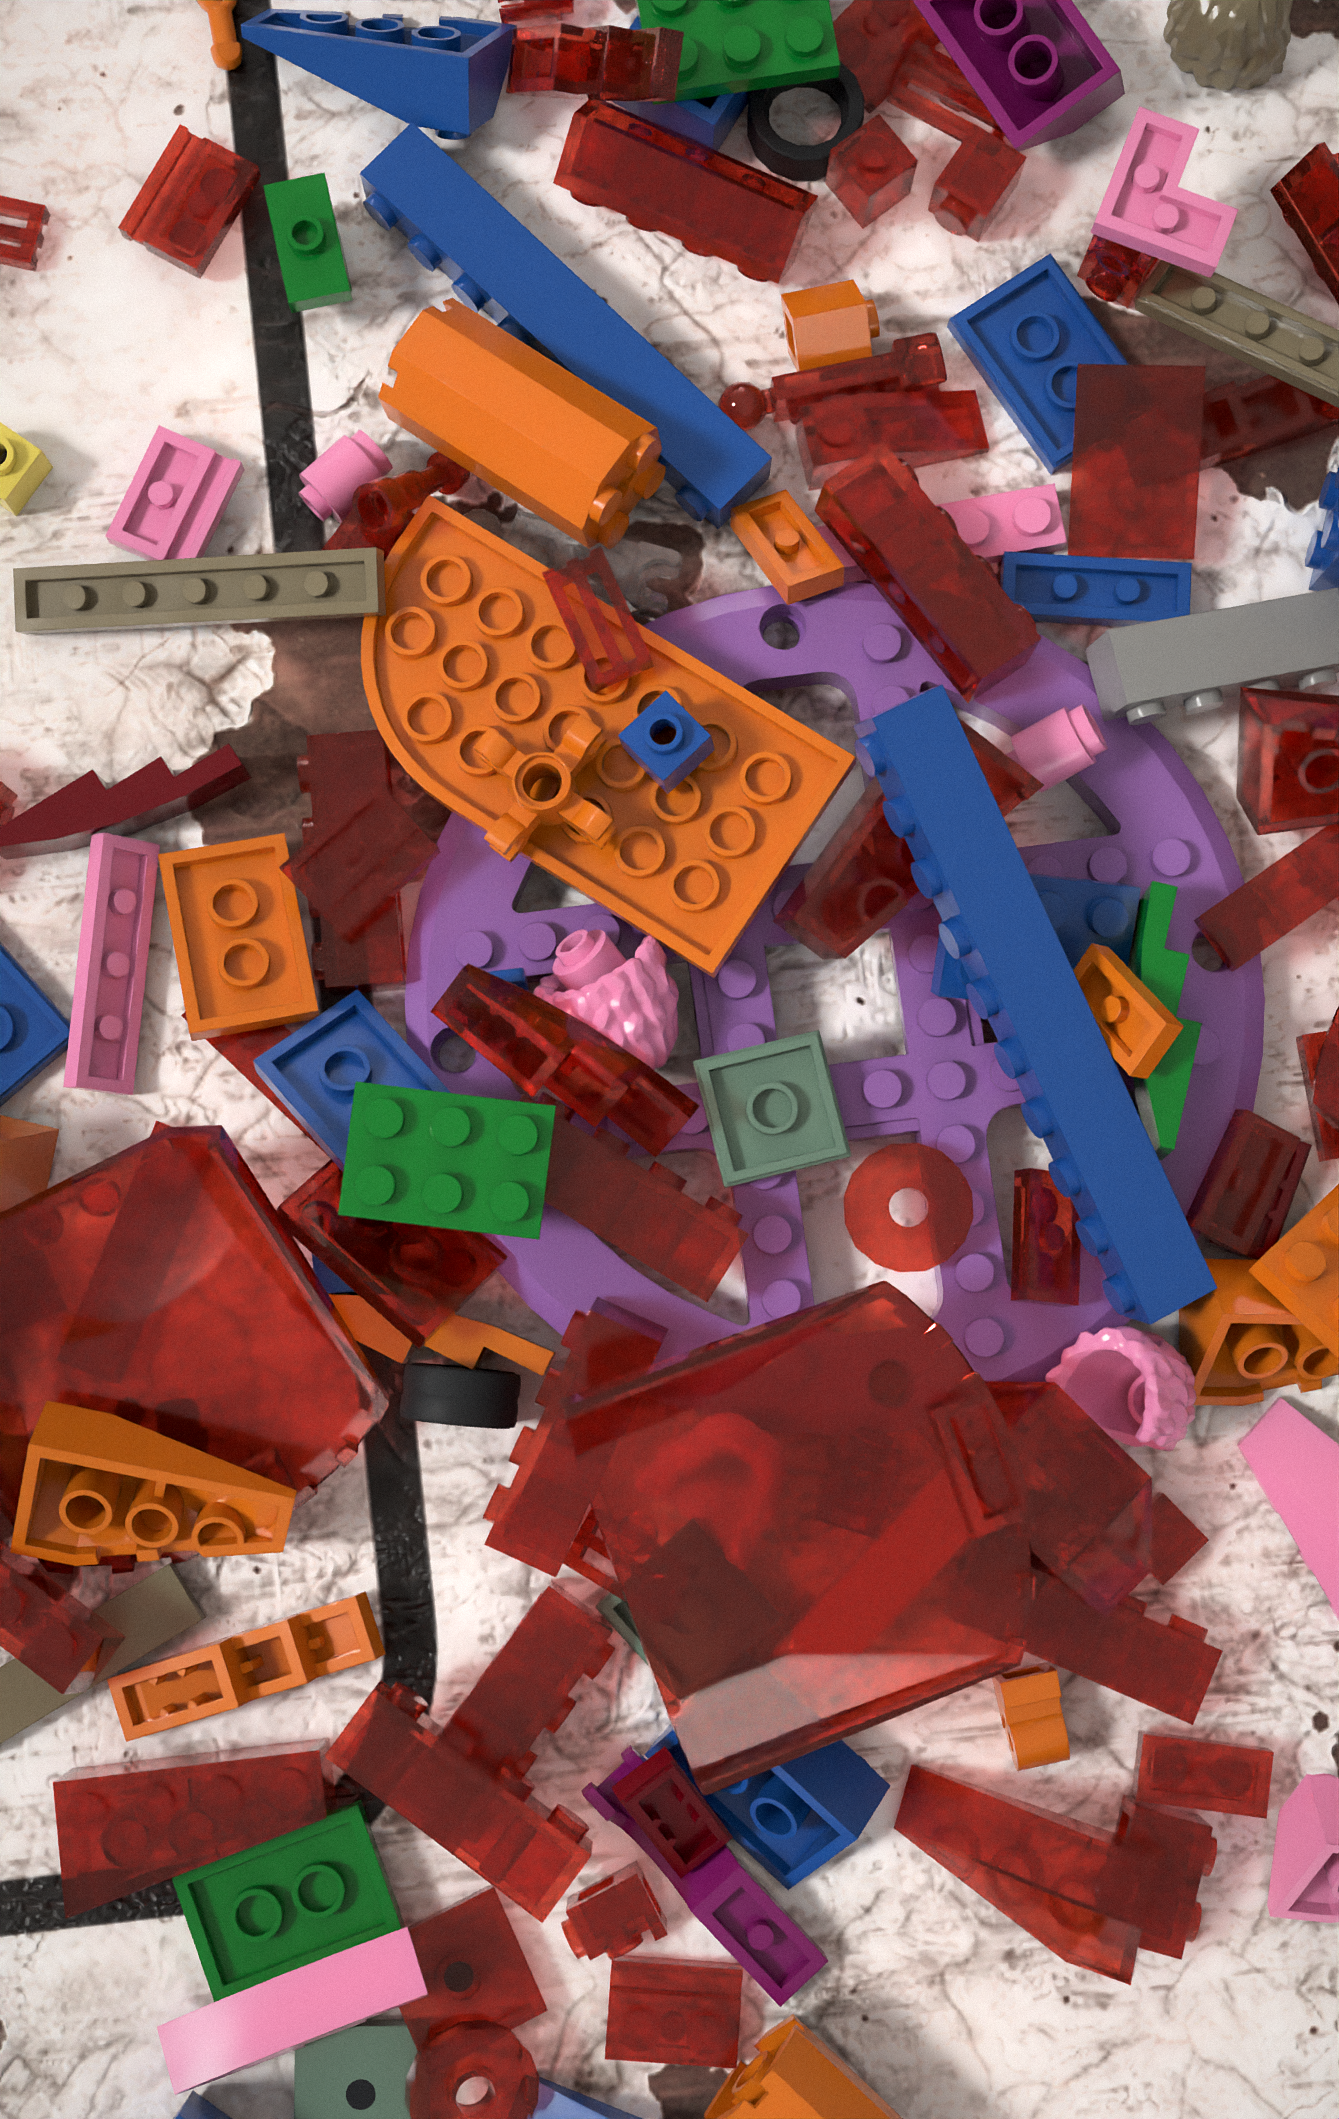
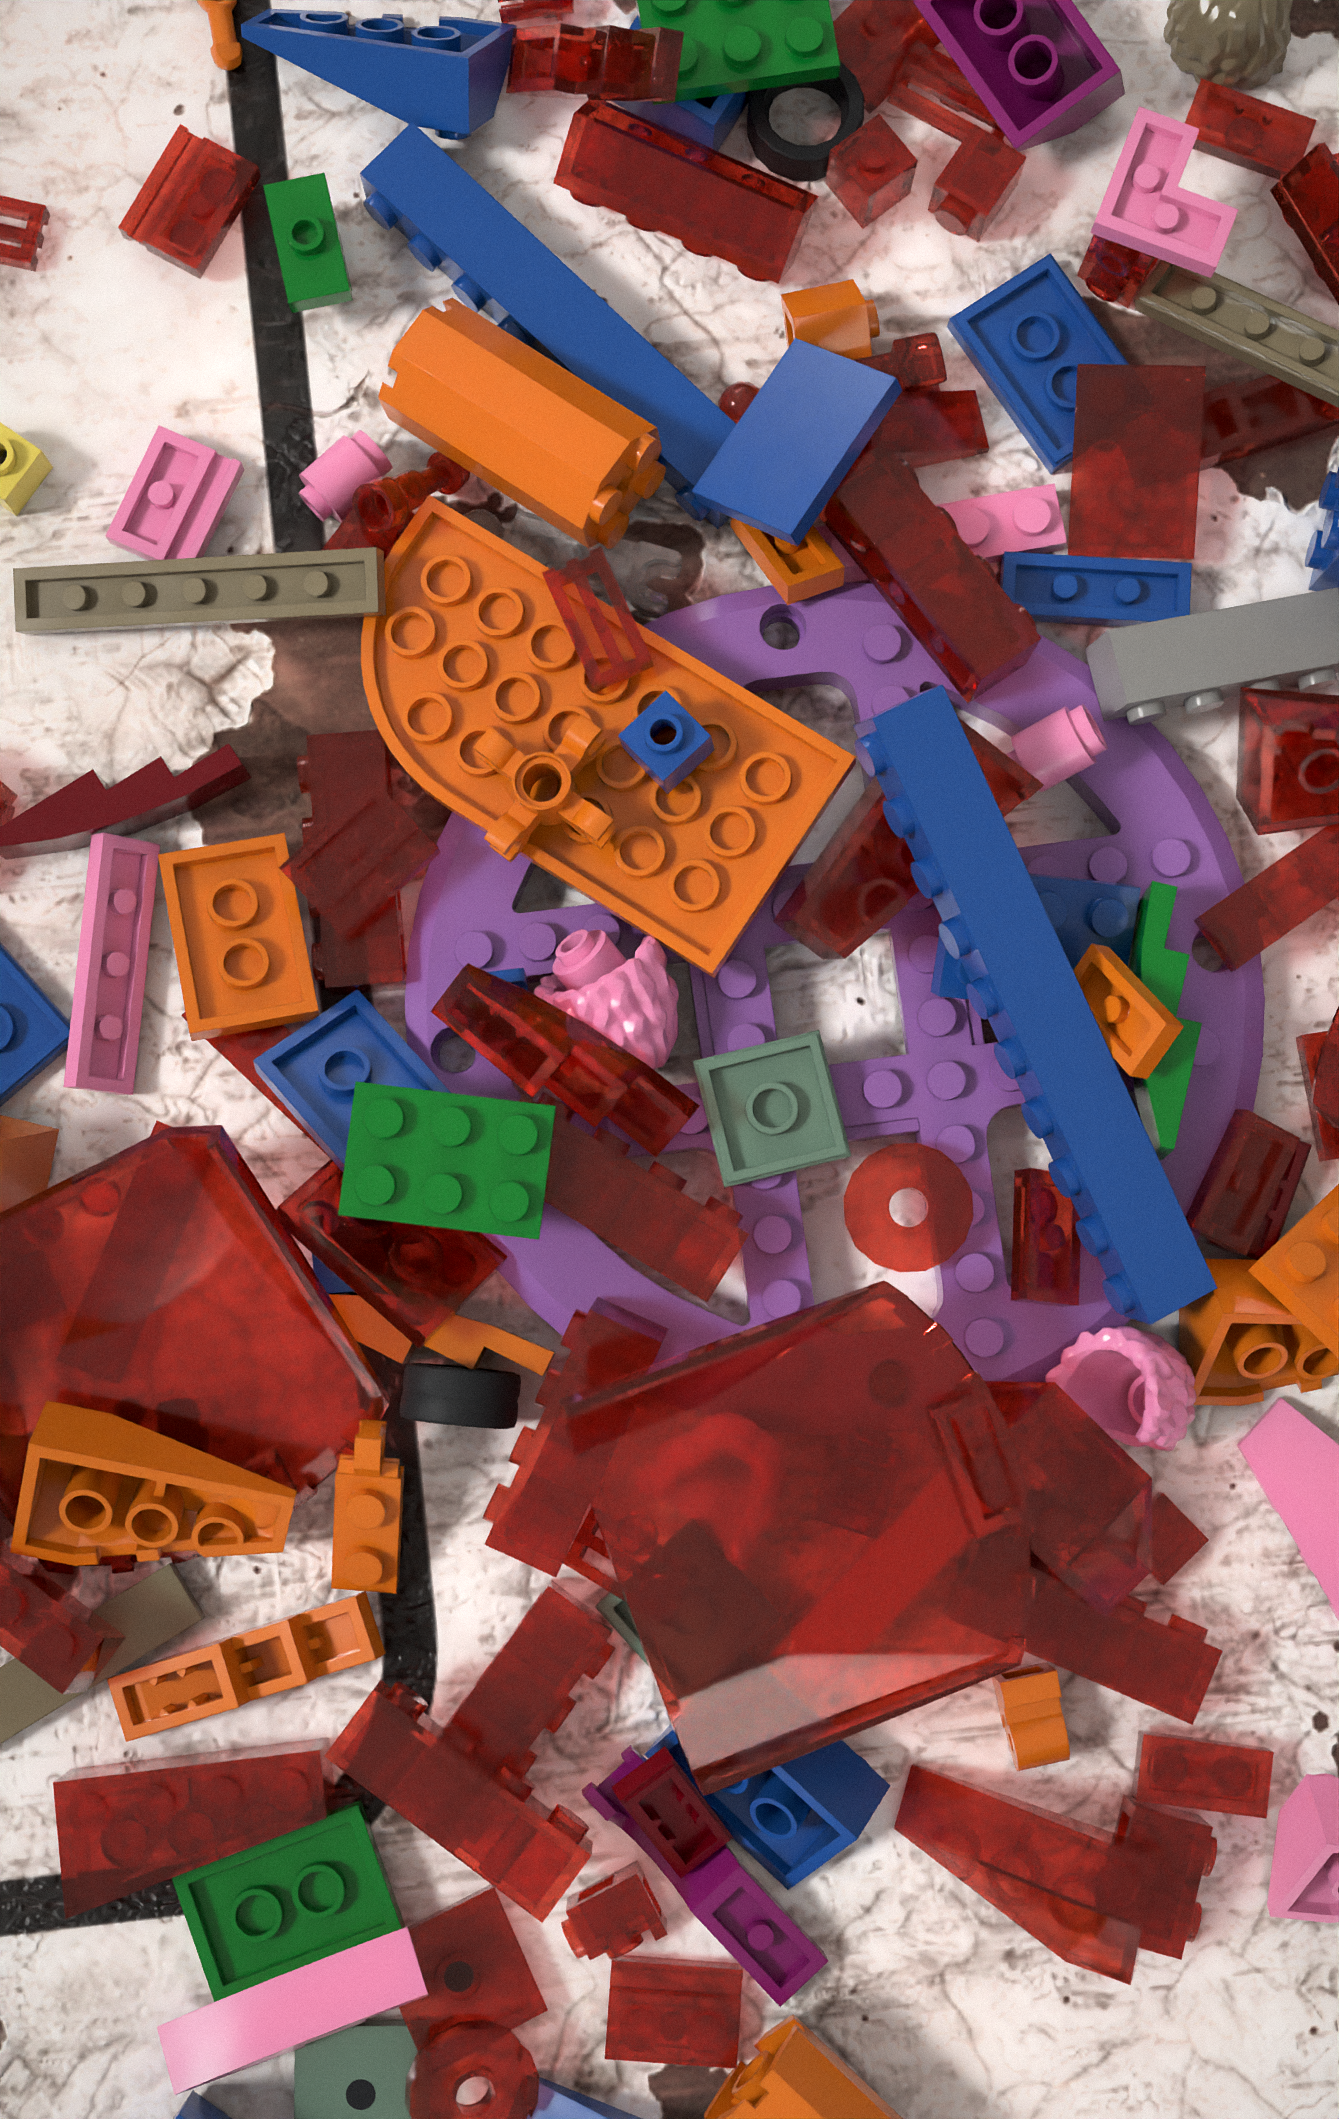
none -> orange hinge [331,1419,404,1594]
none -> blue tile [692,338,902,547]
none -> clear red plate [1184,78,1317,184]

